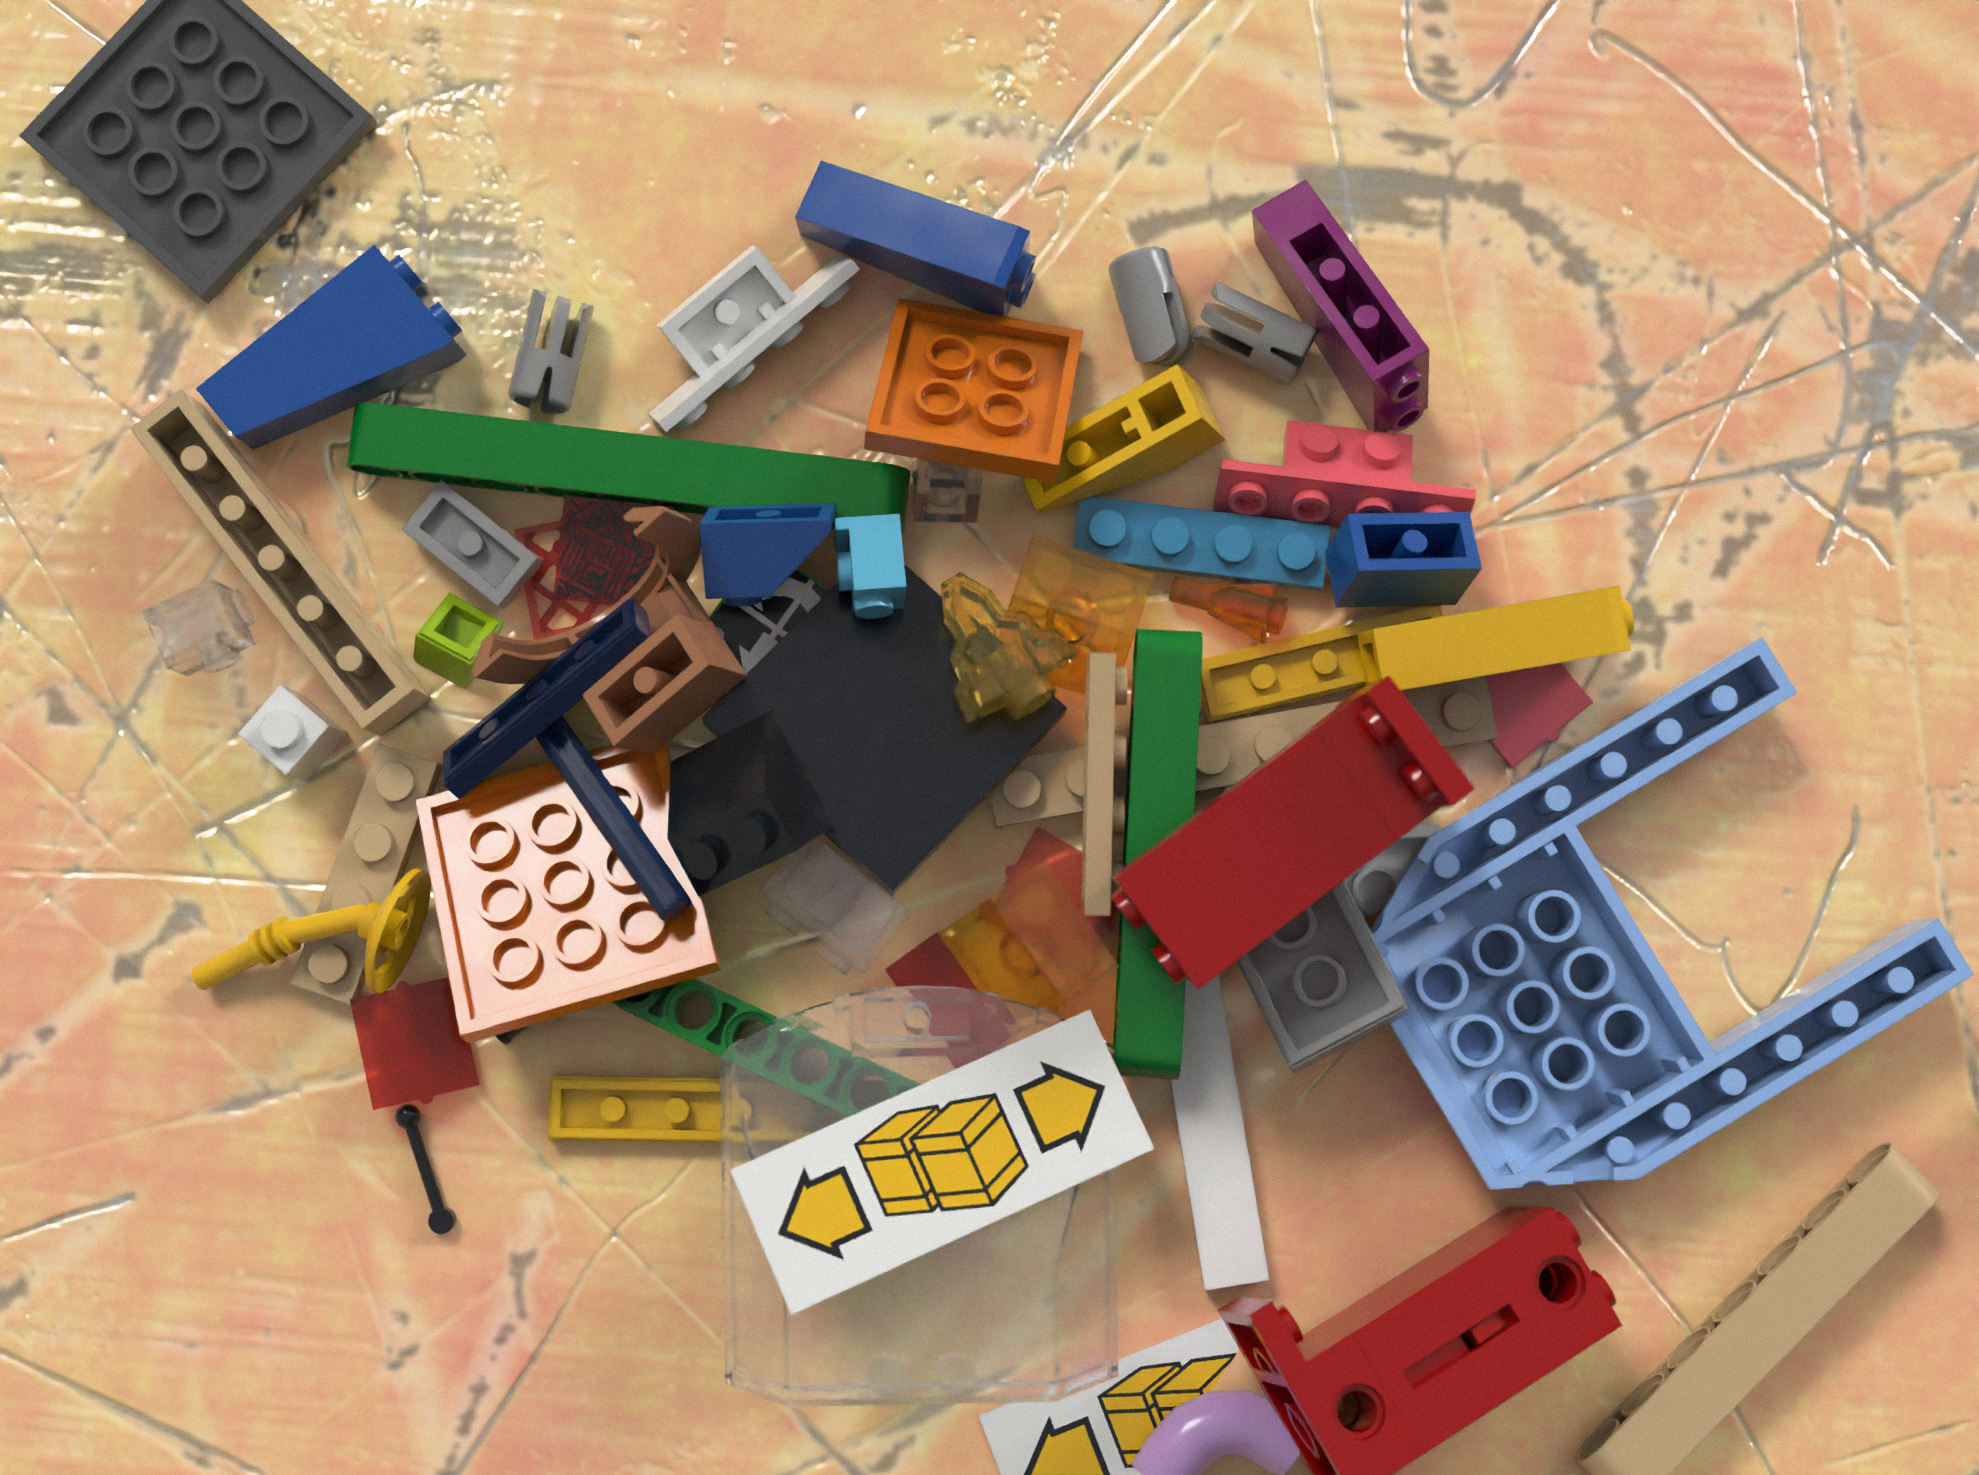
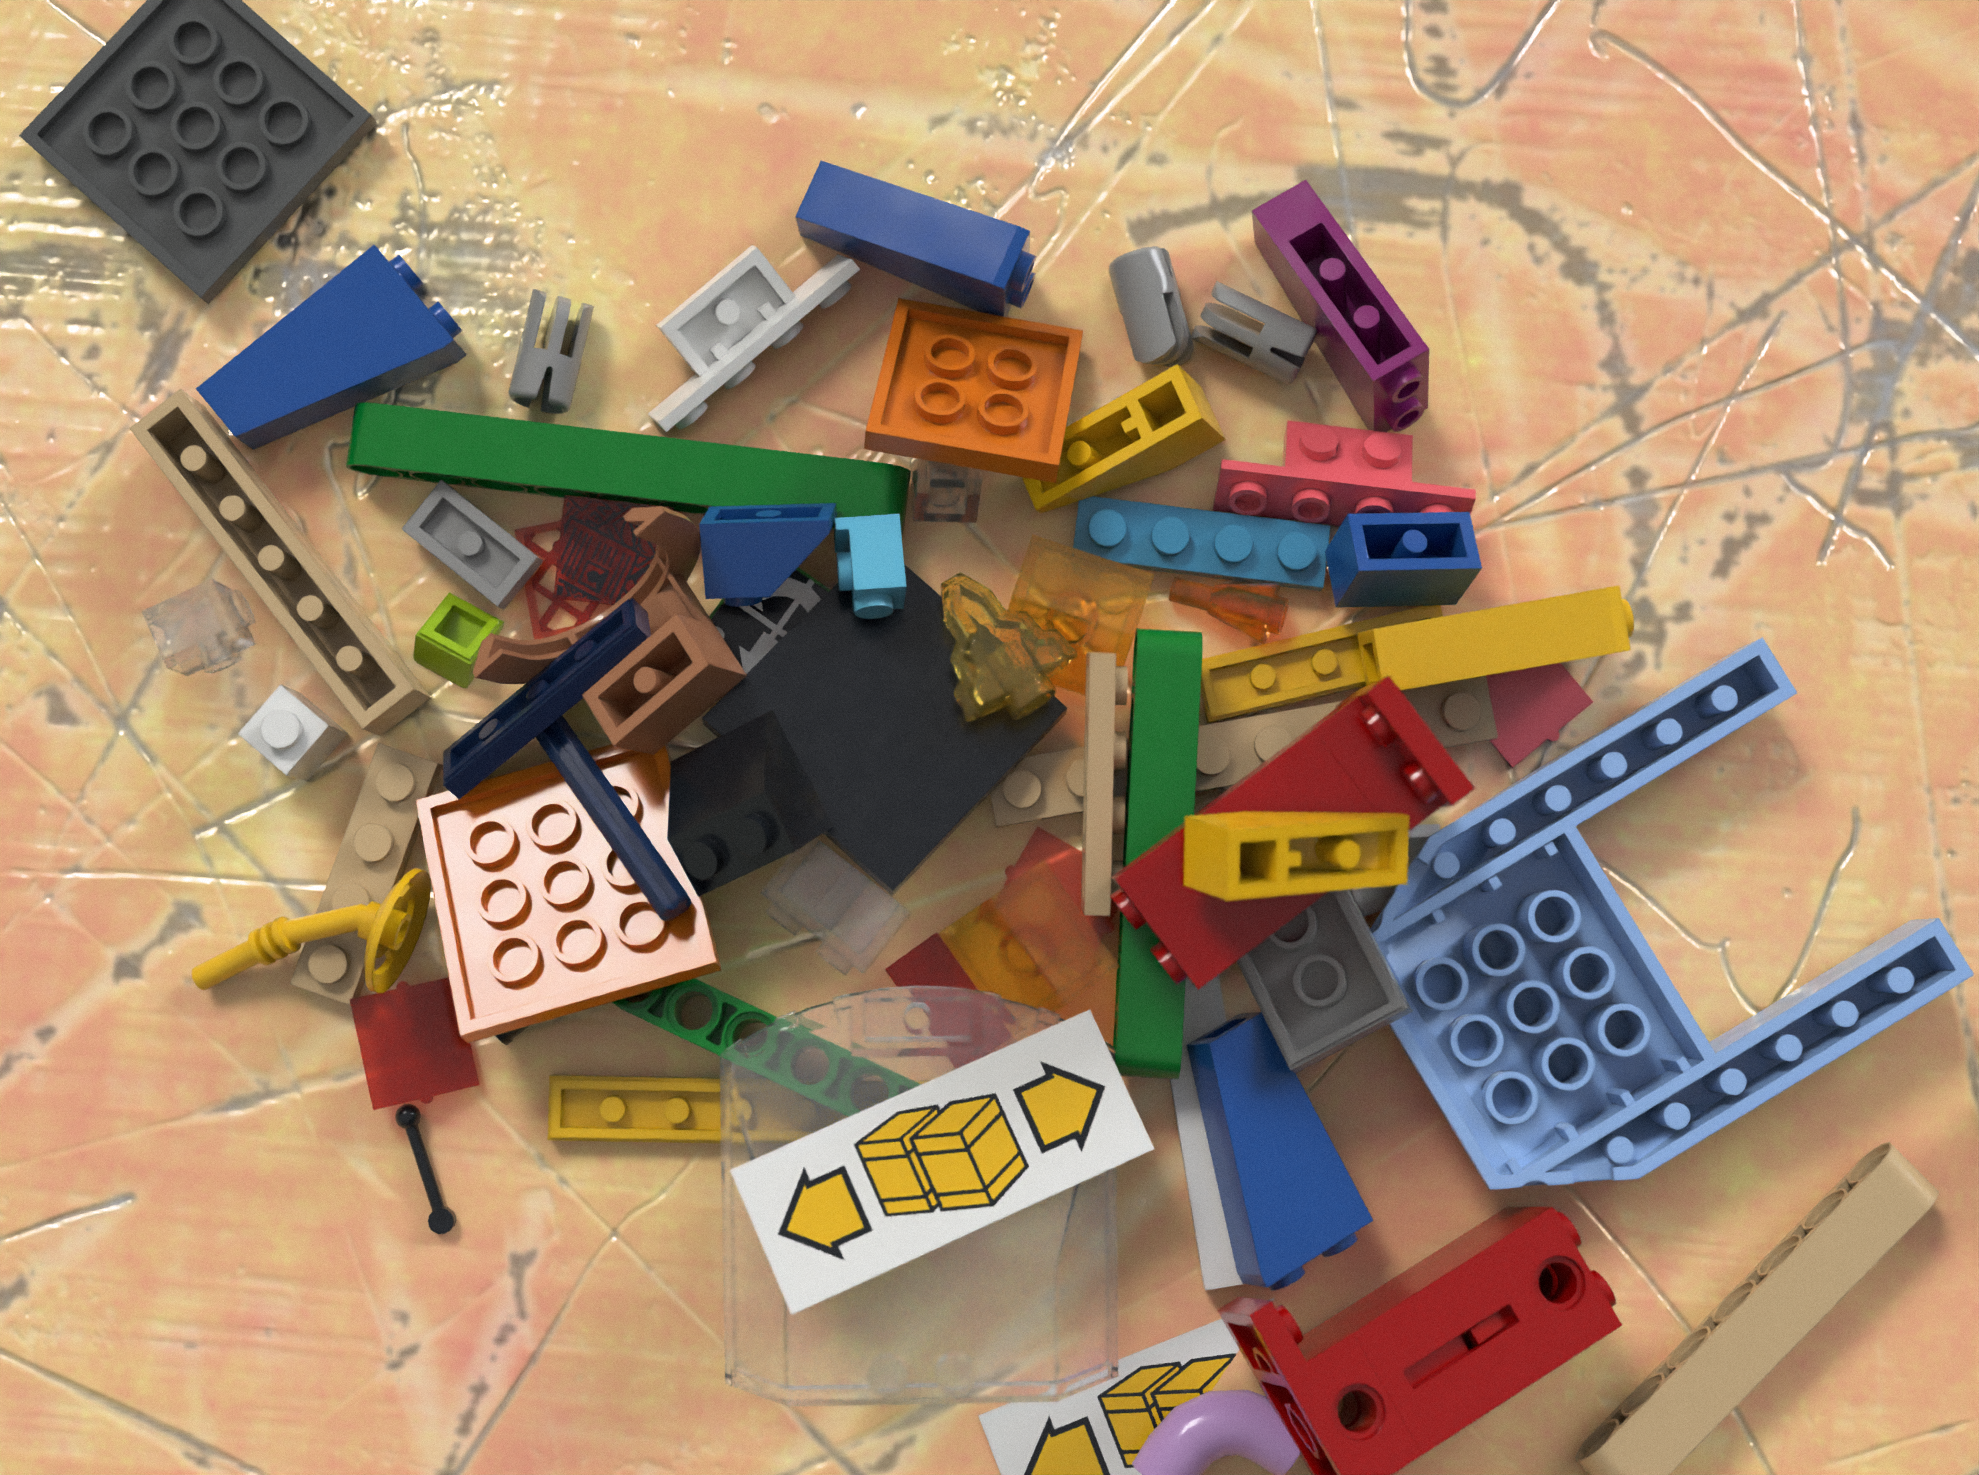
none -> yellow slope [1184,812,1409,901]
none -> blue slope [1187,1012,1373,1291]

